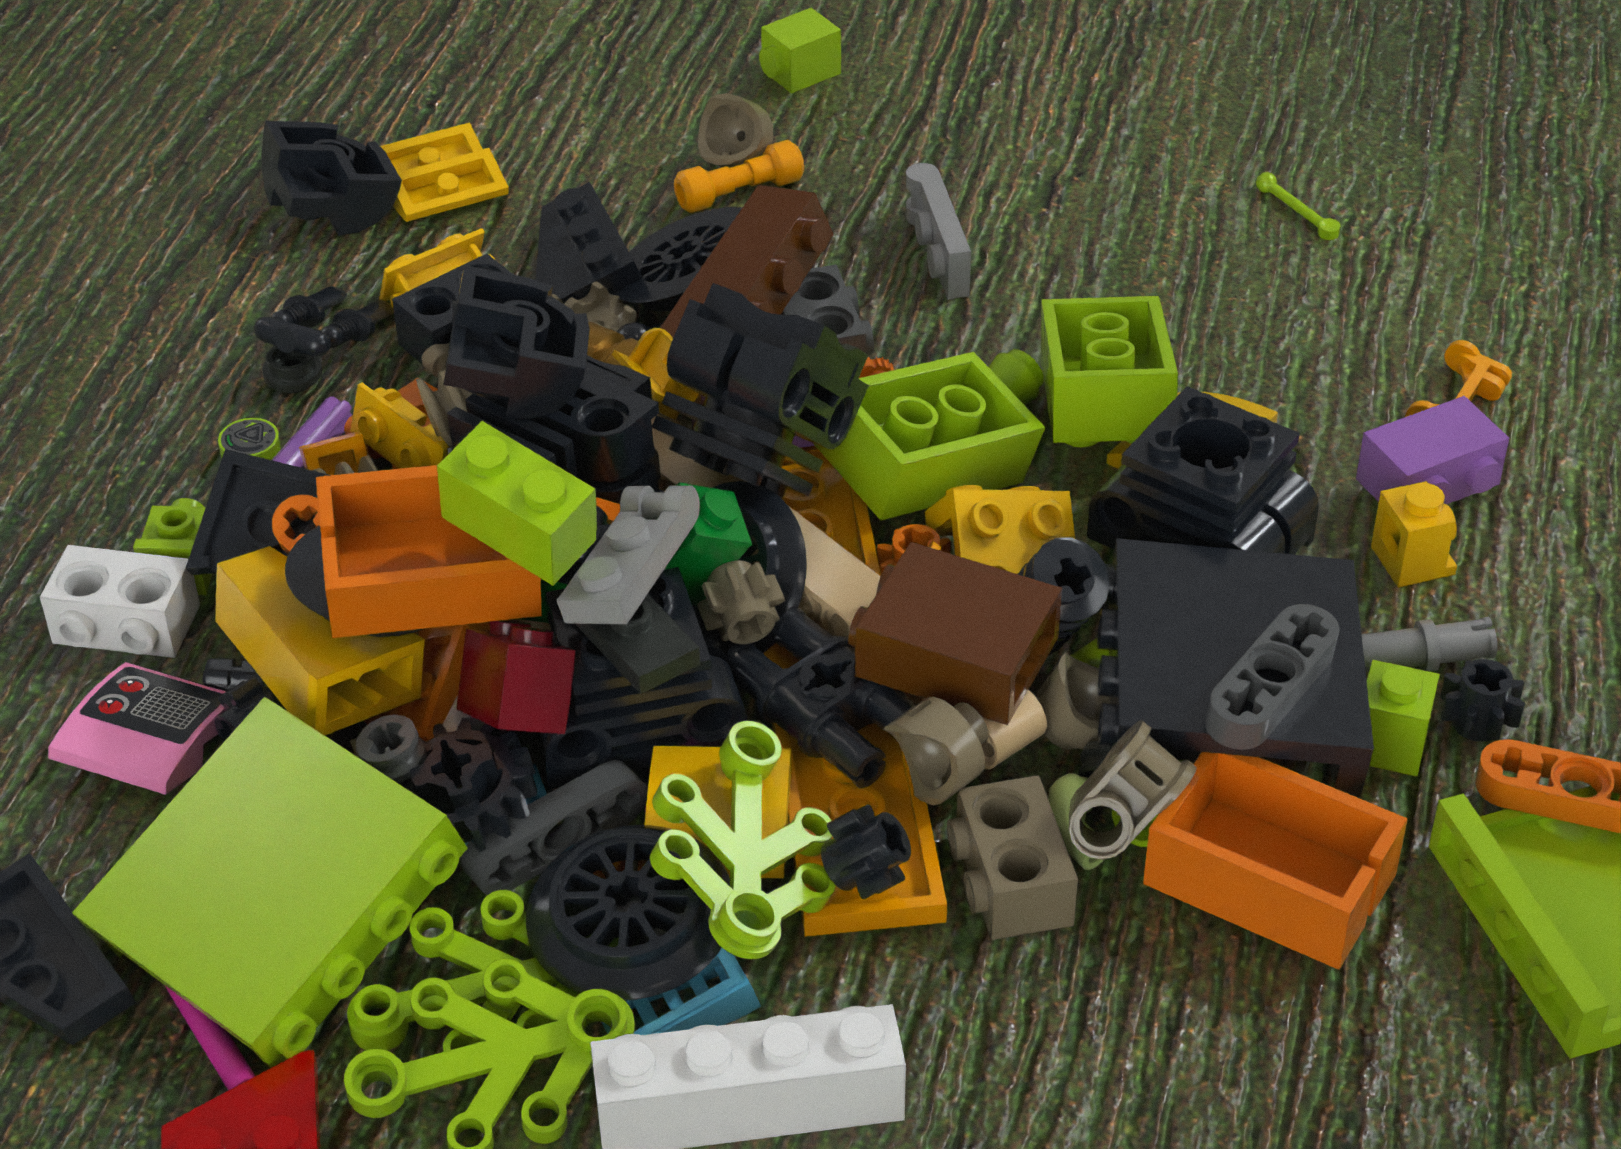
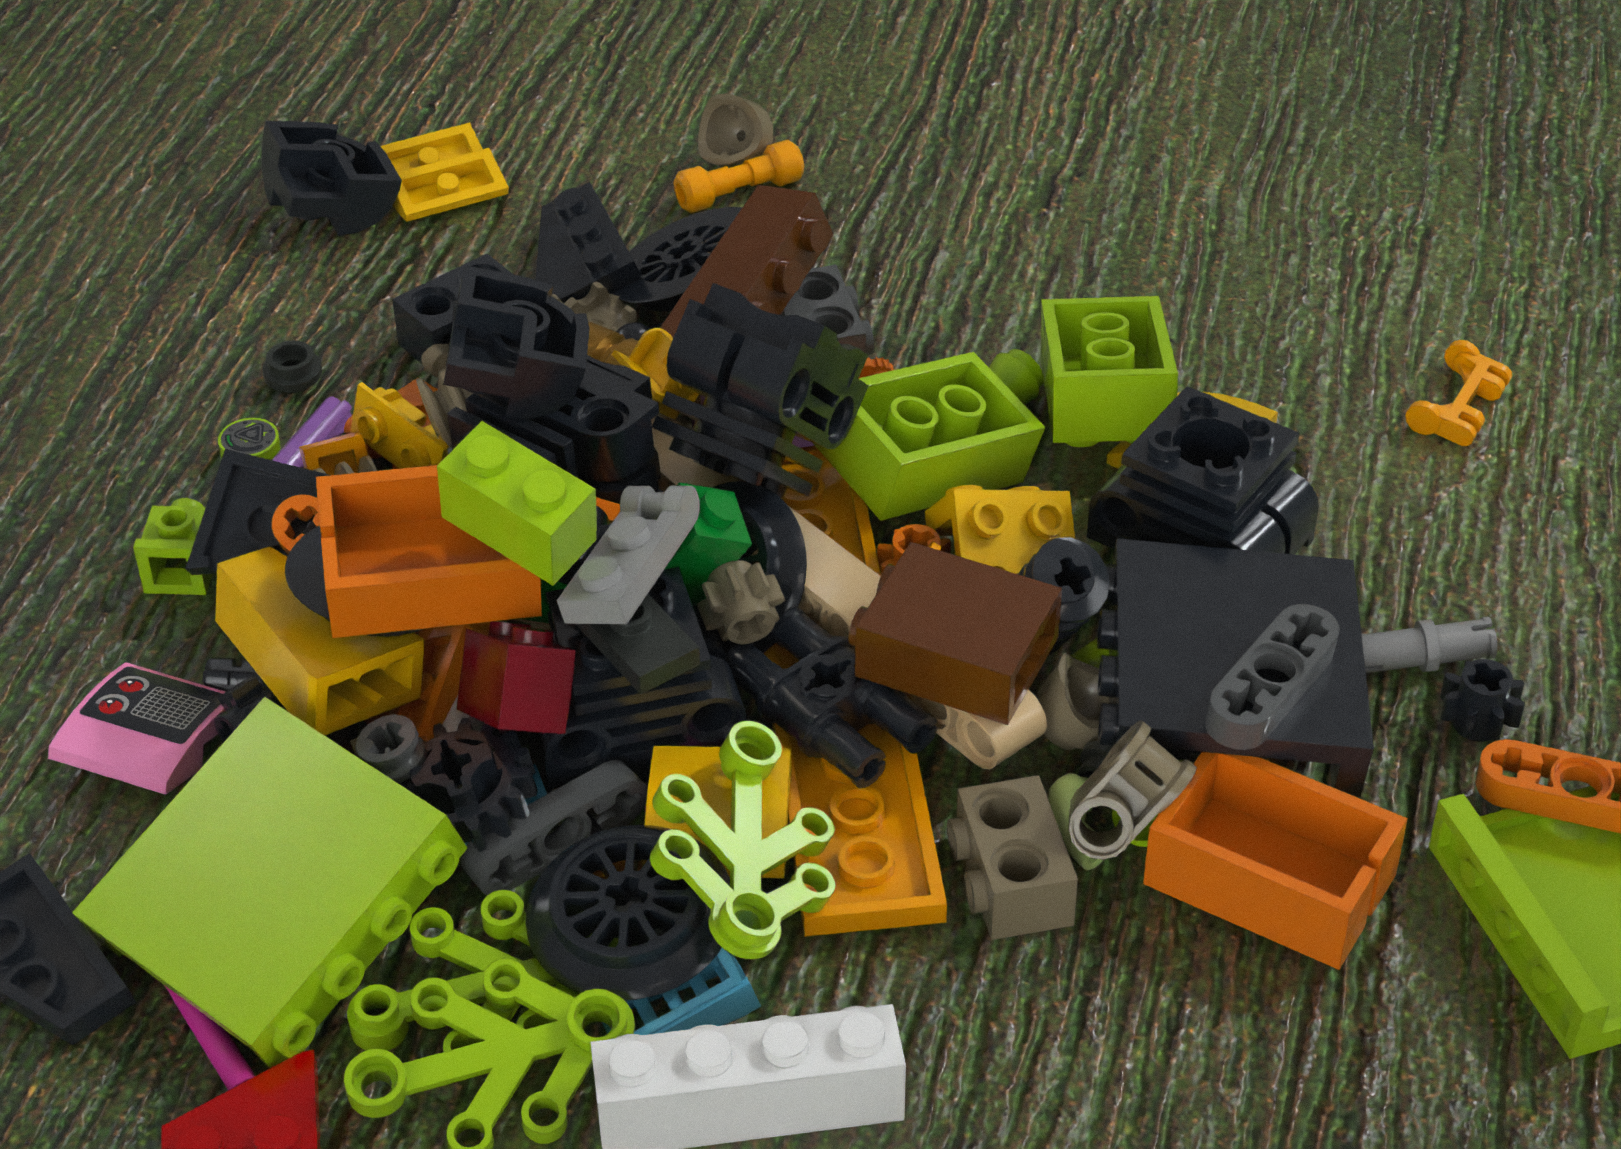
white brick [40,545,200,658] -> none
black piece [254,286,394,356] -> none
yellow hinge [379,228,495,307] -> none
lime brick [759,7,841,94] -> none
black gear [821,804,911,900] -> none
dark tan piece [884,697,988,805] -> none
light grey plate [905,163,971,299] -> none
lime hinge [1256,172,1341,240] -> none
medium lavender brick [1356,396,1509,504] -> none
lime brick [1367,659,1440,777] -> none
yellow brick [1371,481,1457,588] -> none

